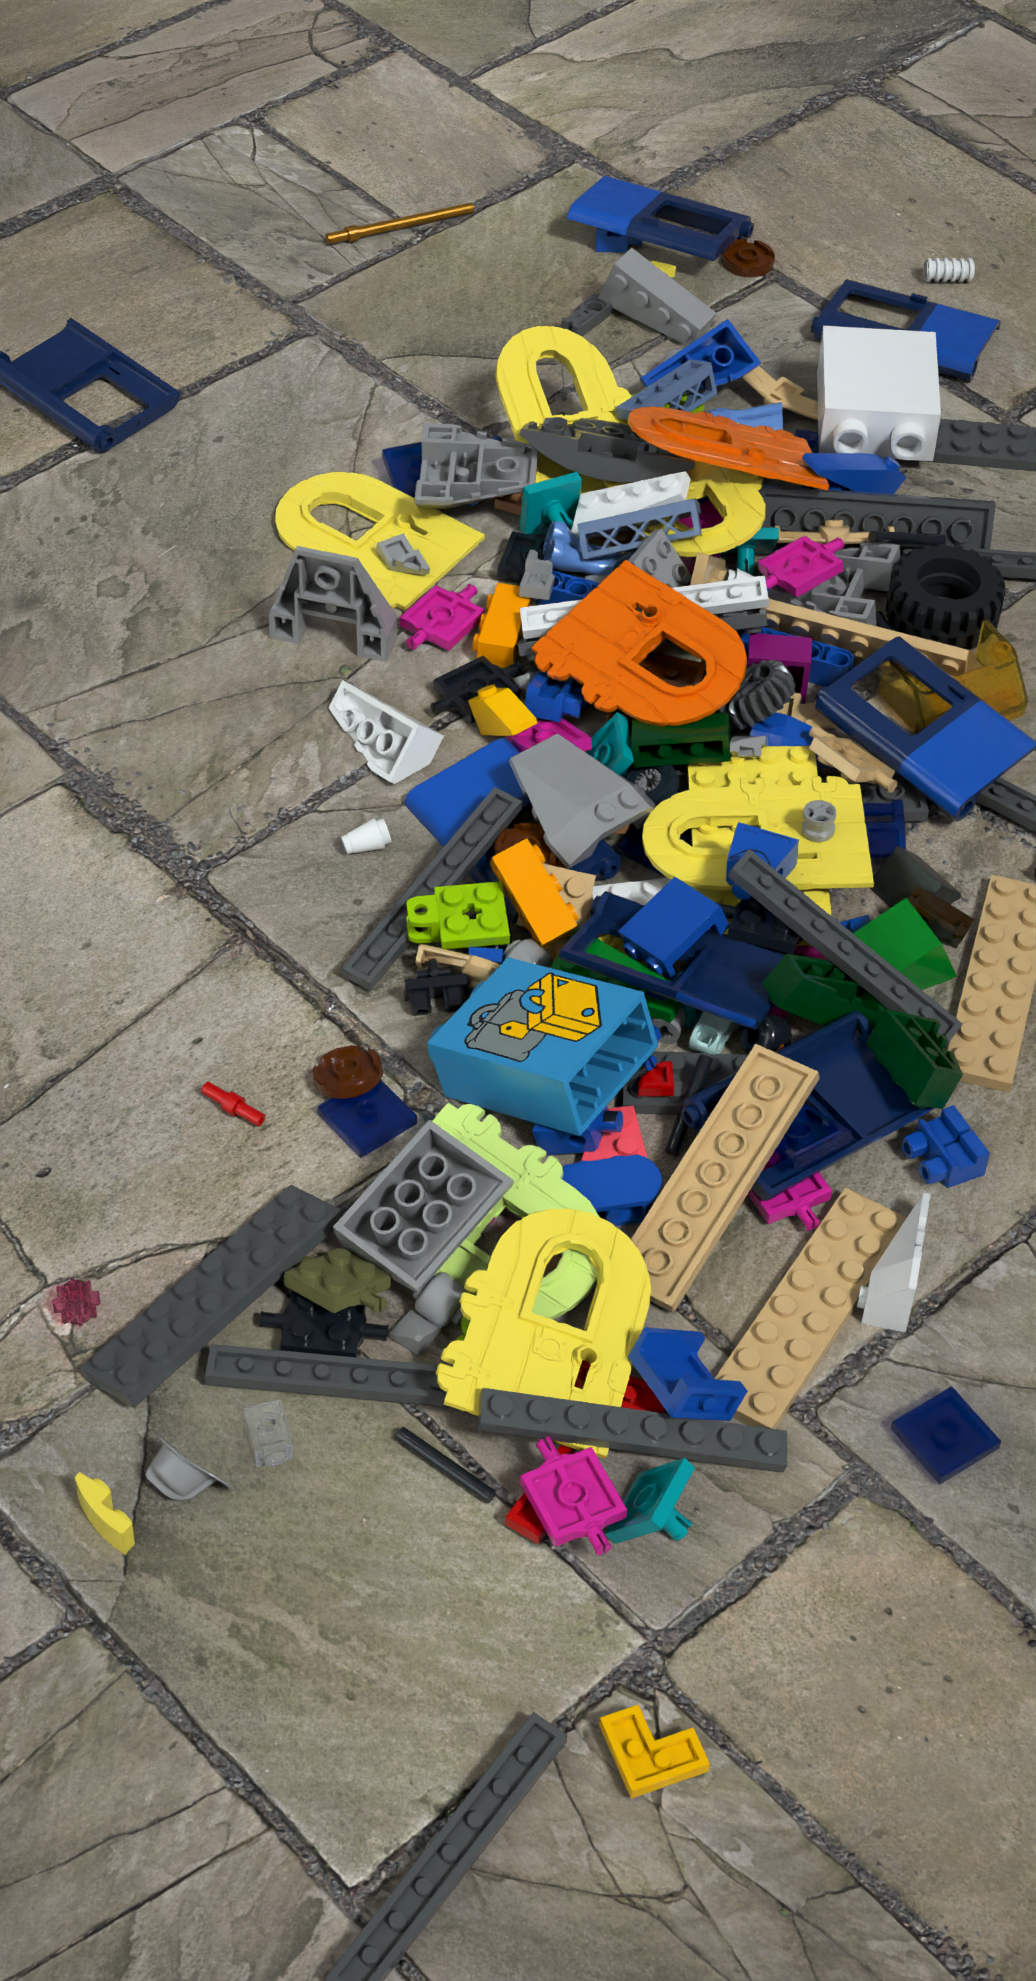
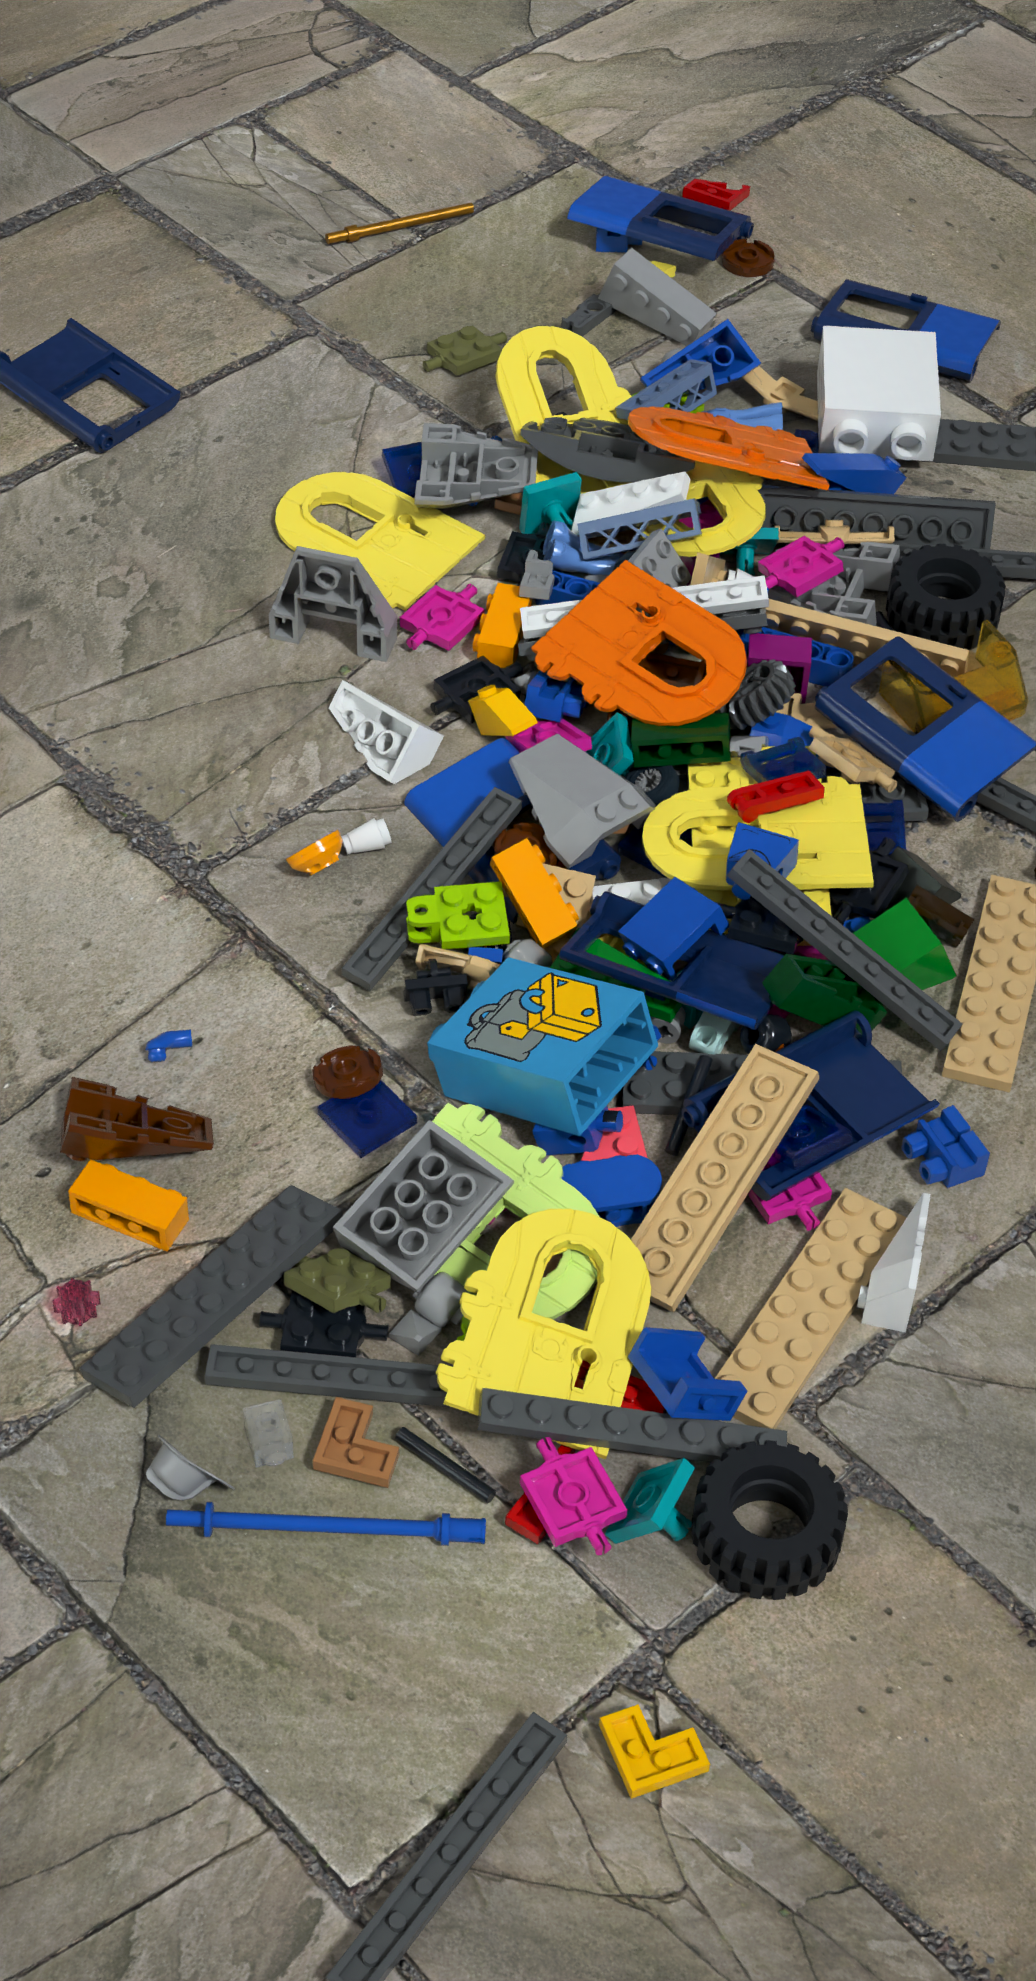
light yellow slope [75,1472,135,1555] -> none
red bar [201,1081,266,1127] -> none
light grey slope [376,533,430,575] -> none
red tile [638,1061,674,1096] -> none
light grey wheel [802,800,836,842] -> none
dark green wedge [866,1009,963,1109] -> none
black bar [868,531,946,546] -> none
clear blue plate [891,1386,1002,1485] -> none
white piece [923,258,975,282] -> none
none -> reddish brown wedge [60,1077,214,1161]
none -> light orange brick [68,1159,189,1252]
none -> blue arm [145,1029,192,1062]
none -> blue bar [166,1502,486,1546]
none -> light orange piece [286,830,343,875]
none -> medium nougat plate [313,1397,399,1488]
none -> olive plate [423,325,507,376]
none -> red wing [682,179,751,211]
none -> black tyre [691,1440,848,1600]
none -> red plate [727,770,825,823]
none -> clear blue plate [740,737,826,783]
none -> black plate [829,837,909,925]

